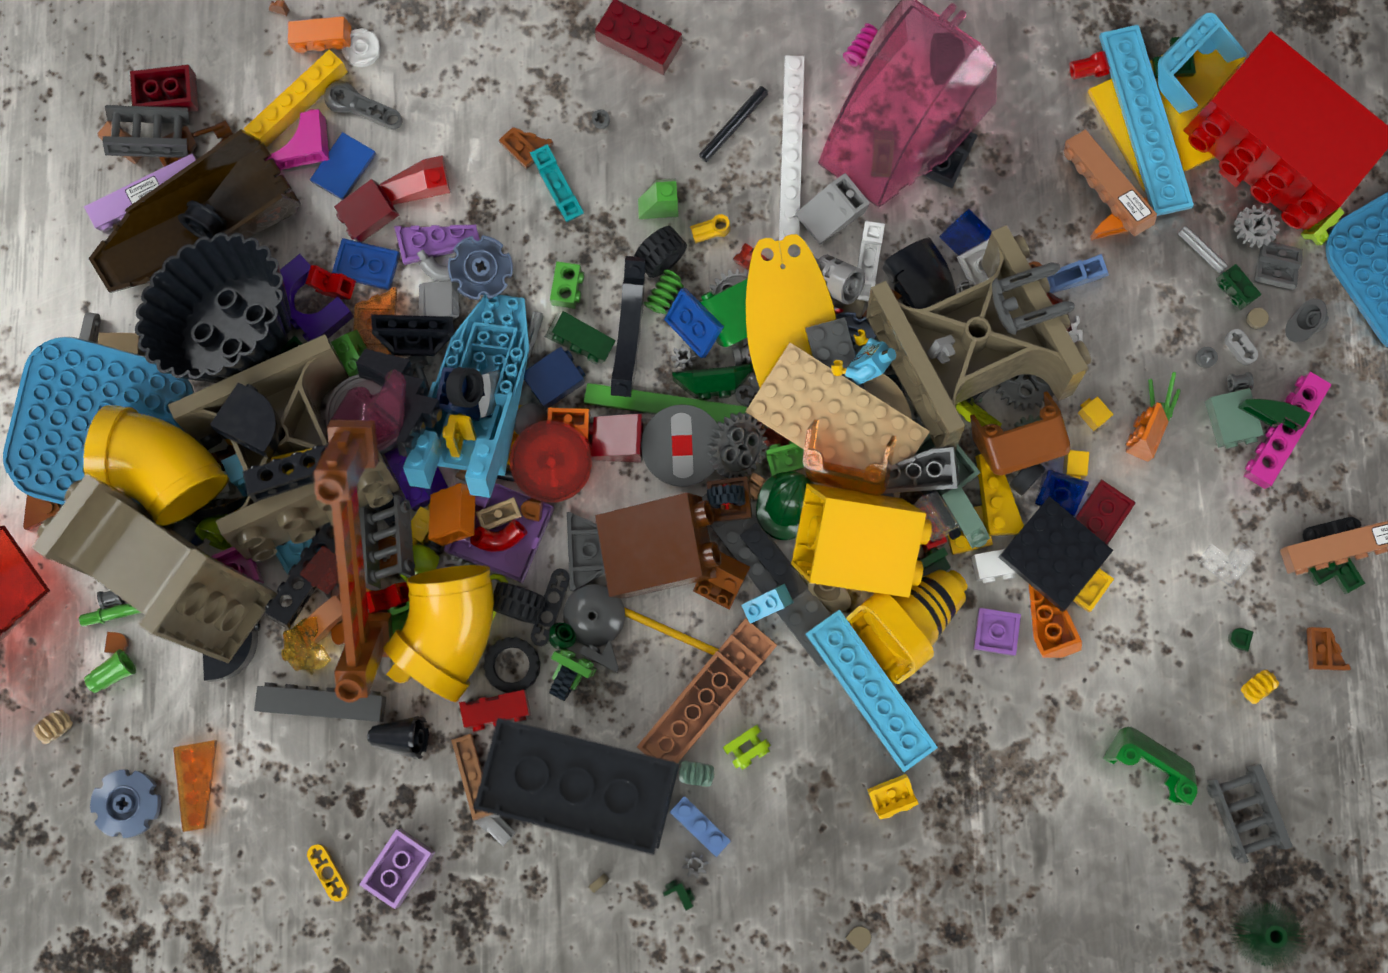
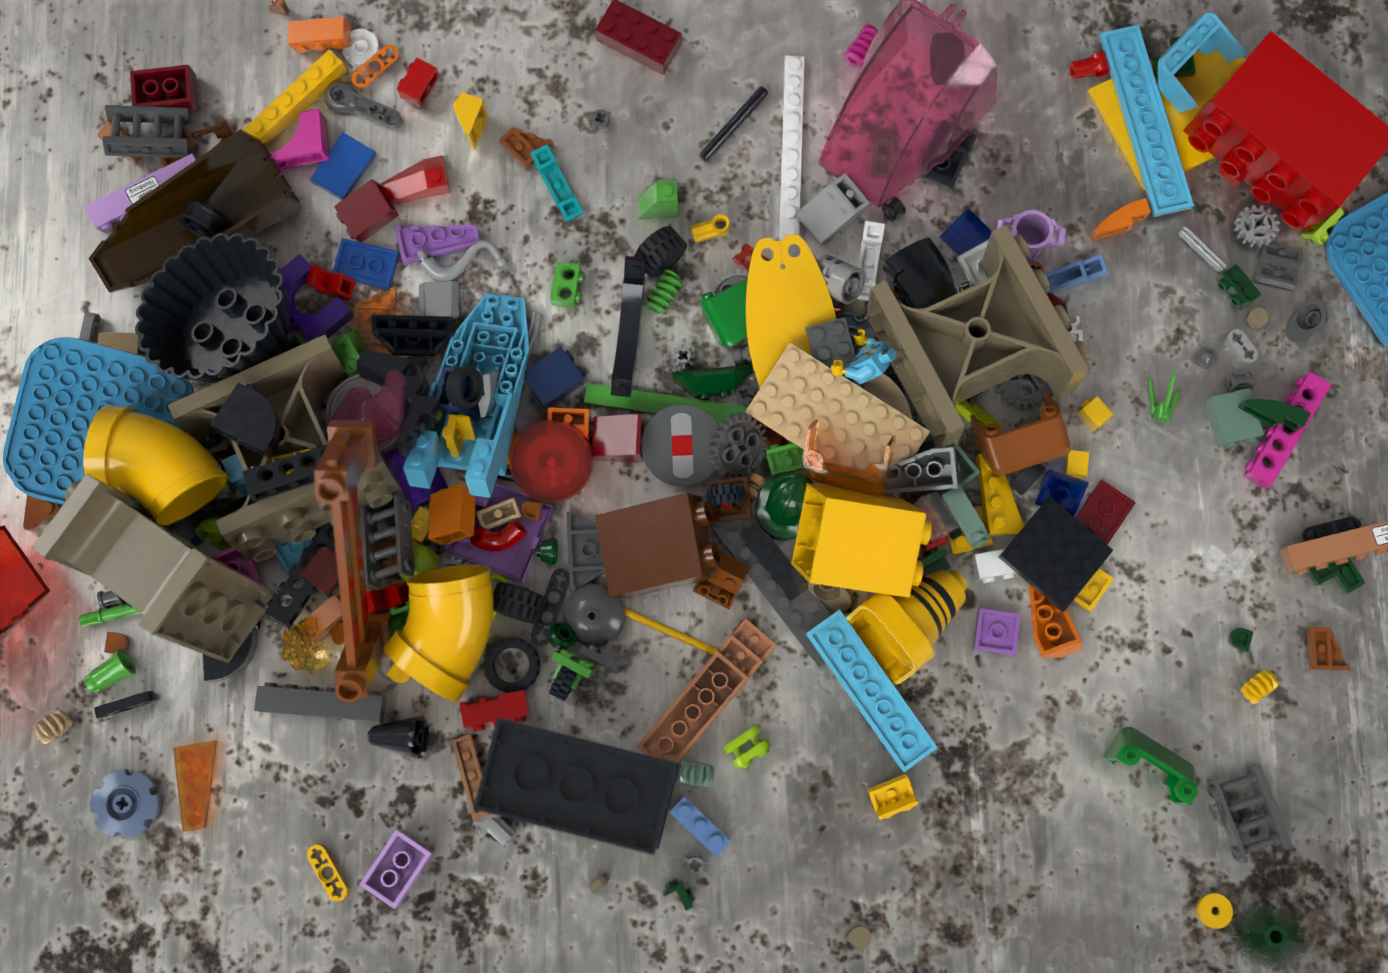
sand blue piece [448,235,513,300] -> none
dark green wedge [544,311,616,364] -> none
blue tile [664,288,724,358] -> none
medium azure brick [741,584,794,624] -> none
light grey tile [927,335,955,363] -> none
dark grey piece [992,262,1075,335] -> none
nougat brick [1064,129,1157,236] -> none
orange slope [1125,402,1169,462] -> none
none -> black beam [94,691,156,719]
none -> orange beam [350,44,399,88]
none -> red brick [397,57,440,108]
none -> yellow slope [453,92,489,150]
none -> dark green cone [537,537,558,565]
none -> black wheel [881,197,906,222]
none -> lavender container [997,210,1066,262]
none -> yellow piece [1196,893,1233,929]

